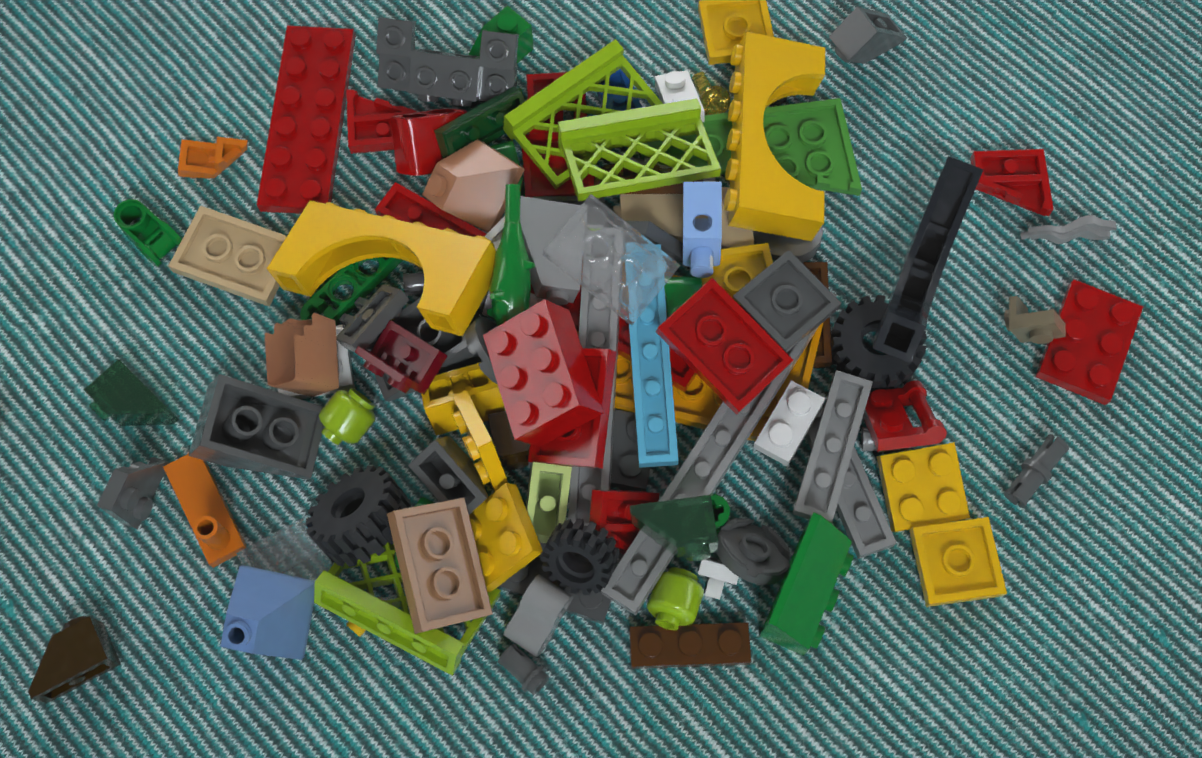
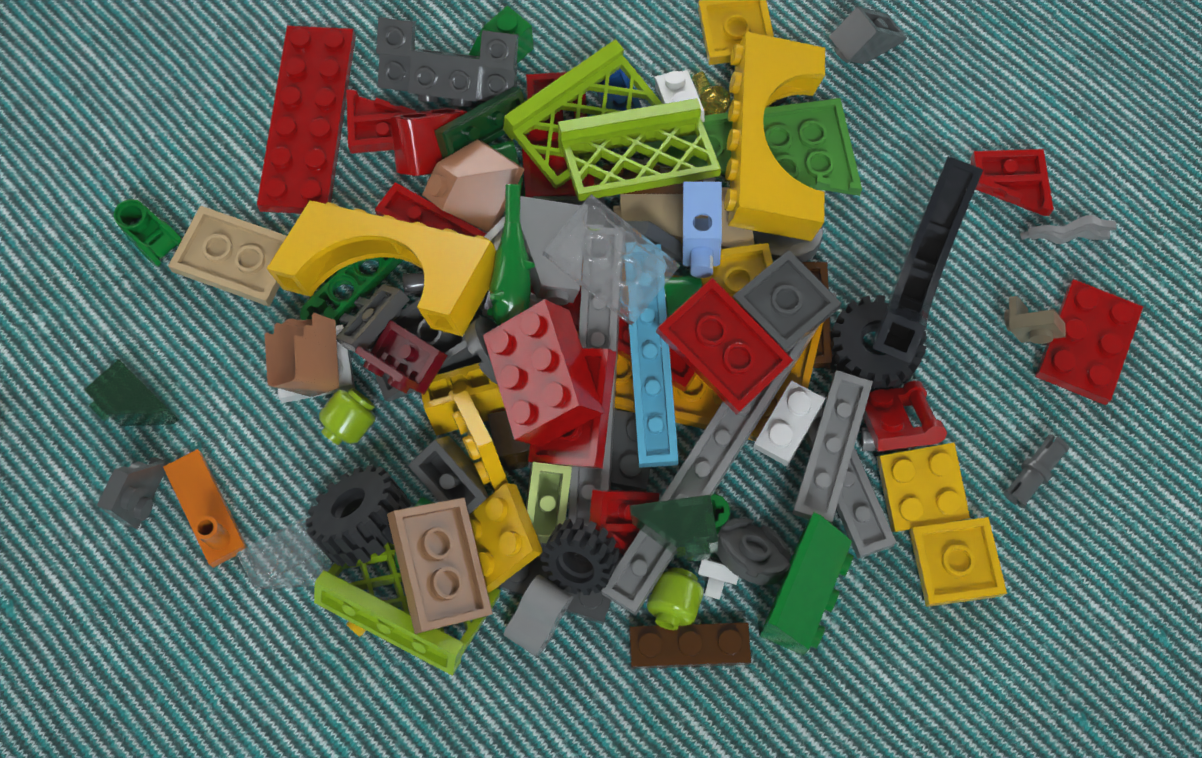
dark brown slope [28,616,121,704] -> none
orange slope [178,137,248,178] -> none
dark grey slope [188,374,324,480] -> none
medium blue slope [220,565,315,660] -> none
dark grey pin [498,643,549,695] -> none

